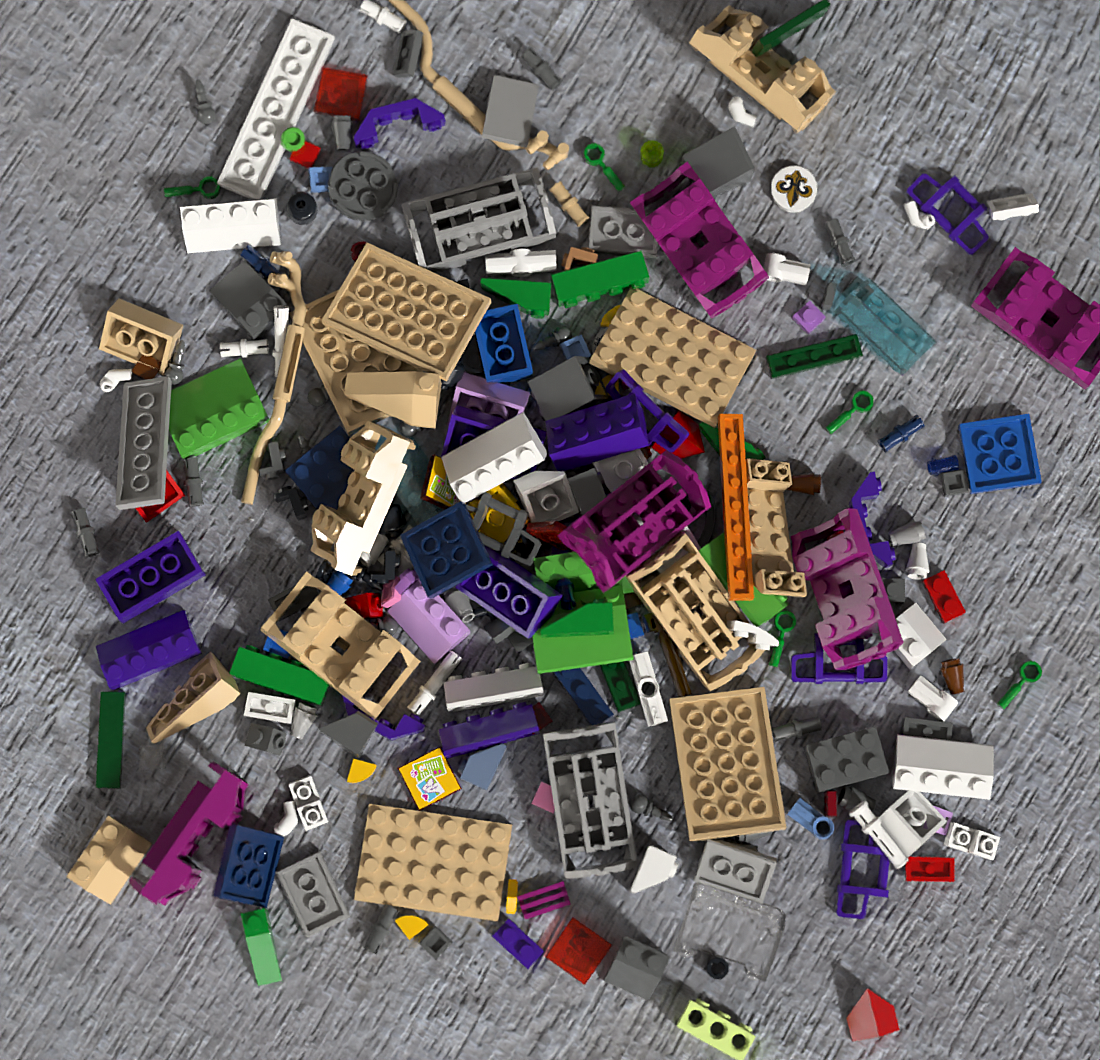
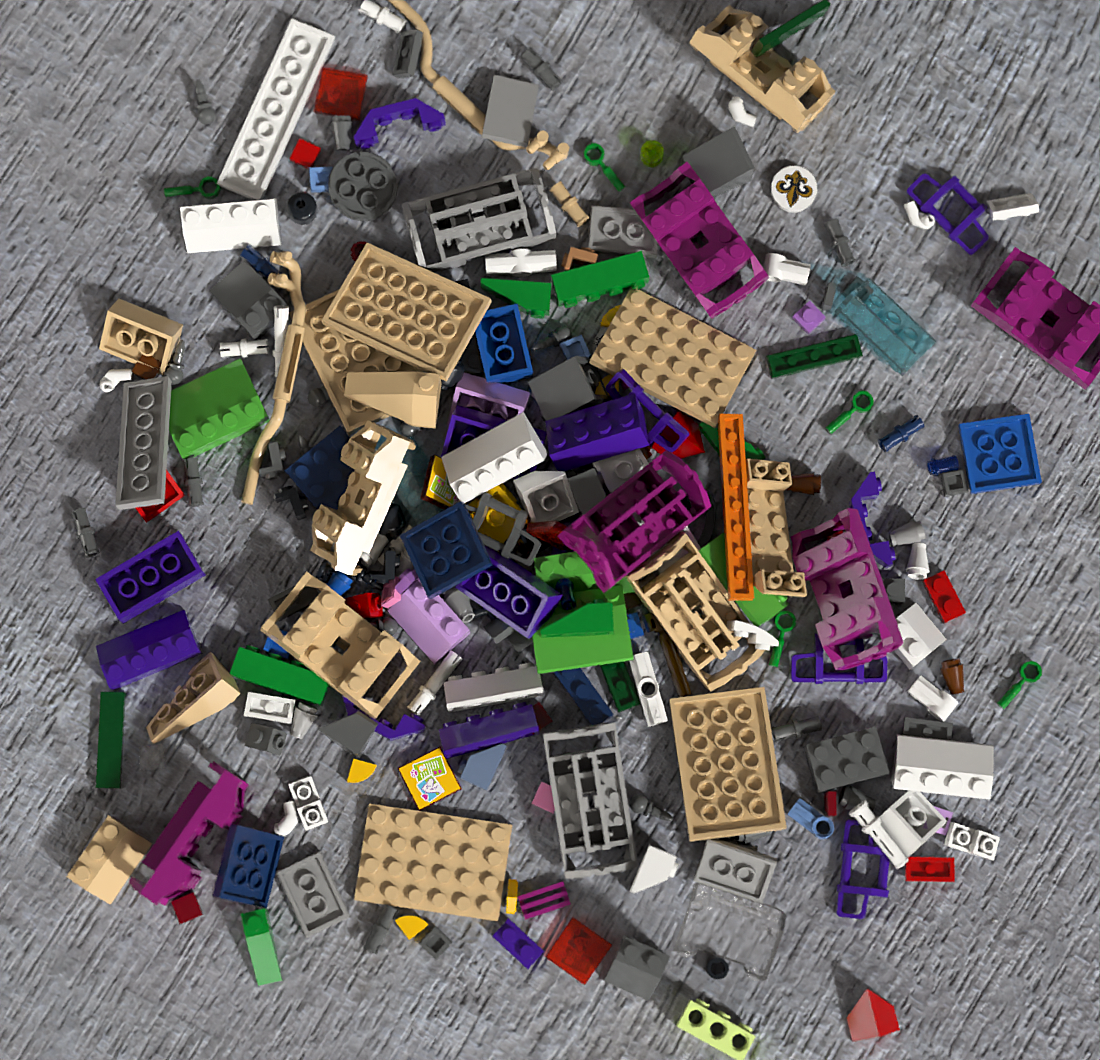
bright green tile [280,127,305,152] -> none
none -> dark red tile [171,892,203,924]

